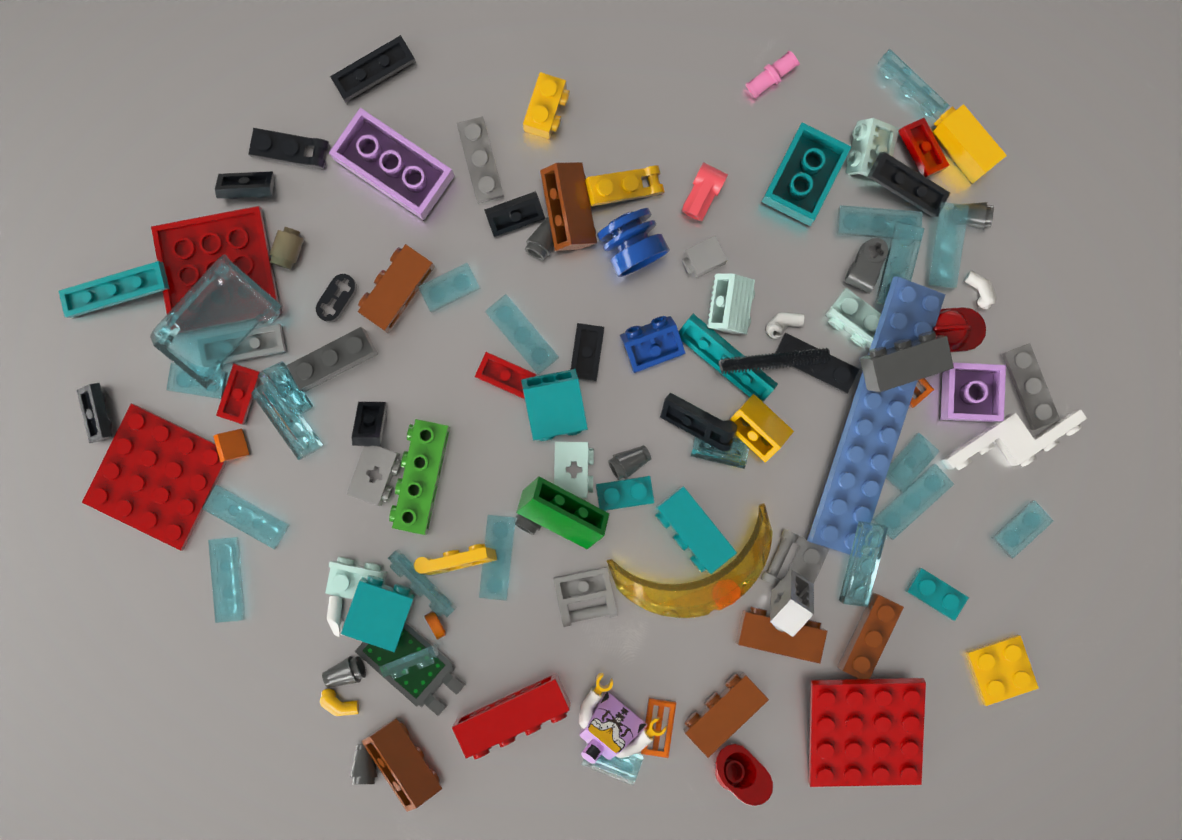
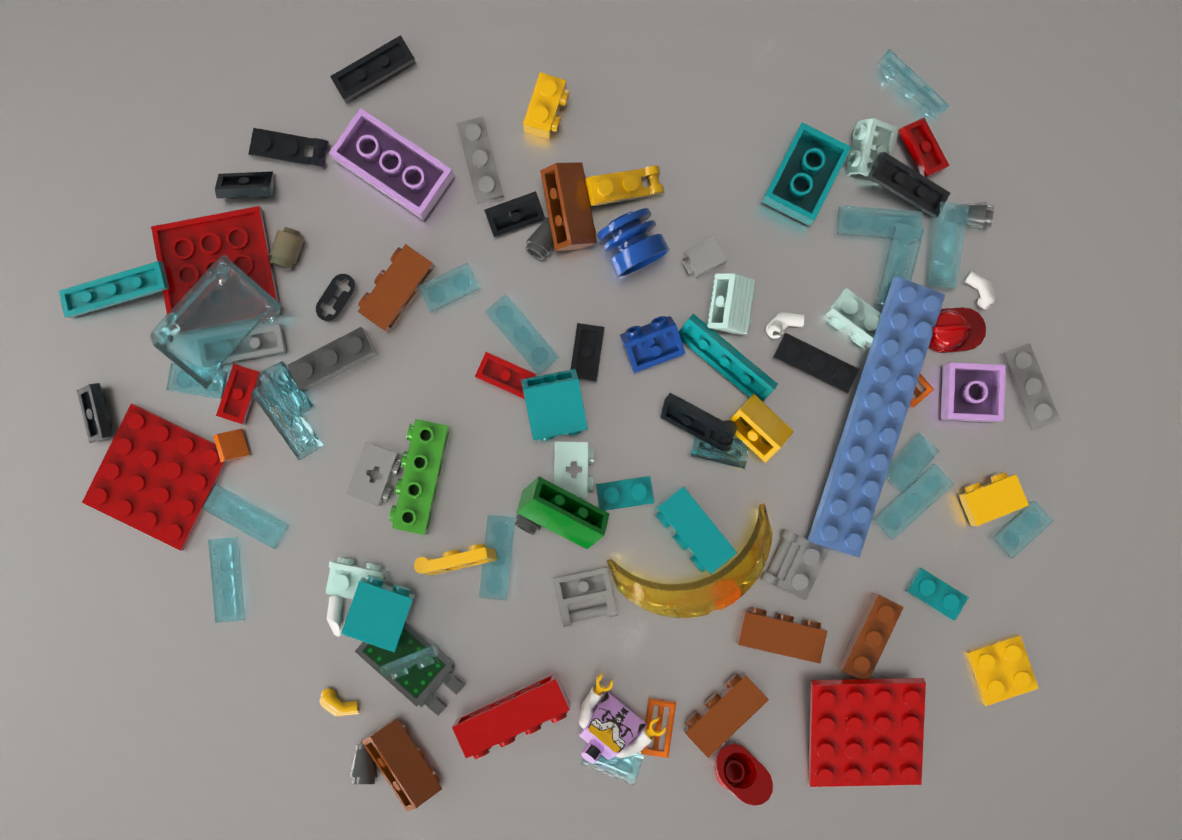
dark grey cone [322,656,366,688] -> none
black plate [351,402,387,446] -> none
clear light blue plate [388,550,457,617] -> none
orange tile [424,611,446,640] -> none
dark grey cone [608,445,651,480] -> none
coral piece [682,162,728,222] -> none
black axle [719,348,831,374] -> none
bright pink pin [746,50,800,98] -> none
light grey brick [770,569,814,637] -> none
clear light blue plate [839,521,888,607] -> none
dark grey piece [844,238,889,294] -> none
dark grey brick [860,331,954,392] -> none
yellow brick [932,104,1007,184] -> none
white bracket [941,409,1087,470] -> none
none -> yellow brick [958,471,1029,526]

